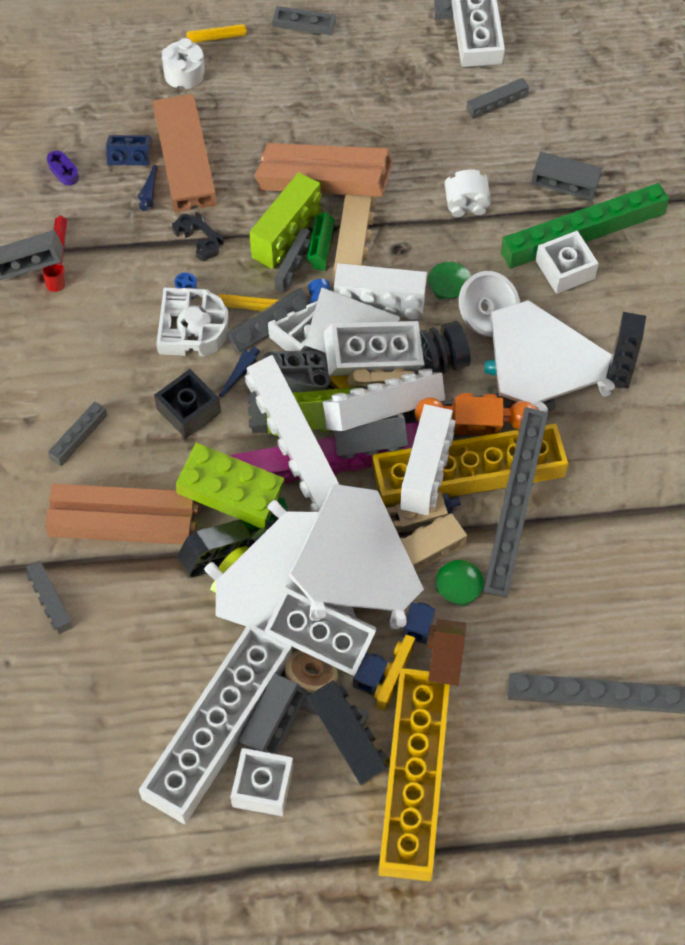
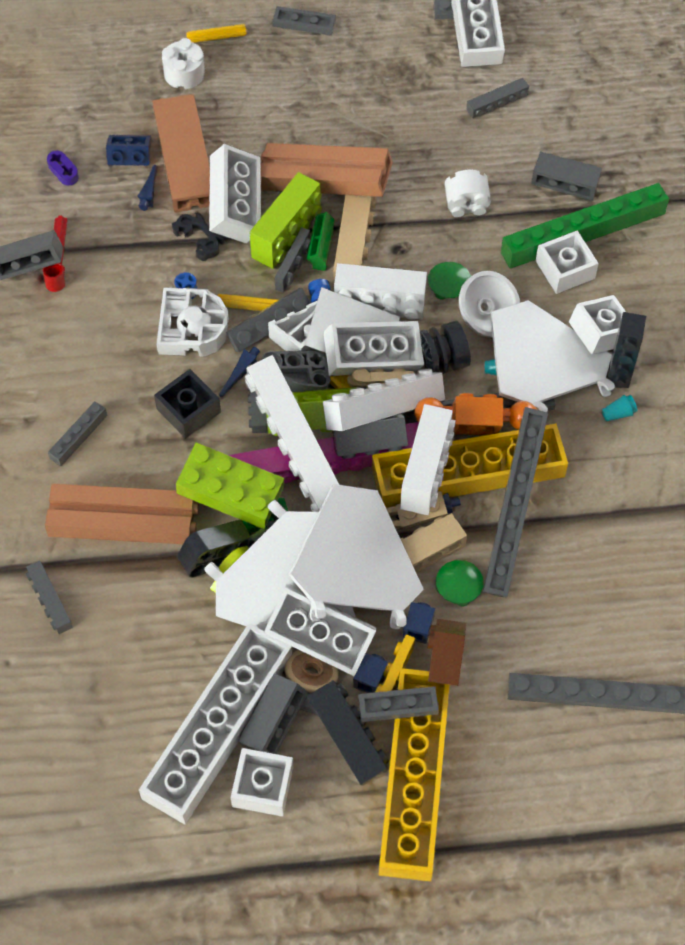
none -> white brick [209,144,261,243]
none -> dark grey plate [359,687,439,722]
none -> white brick [569,295,626,355]
none -> teal cone [601,395,638,422]

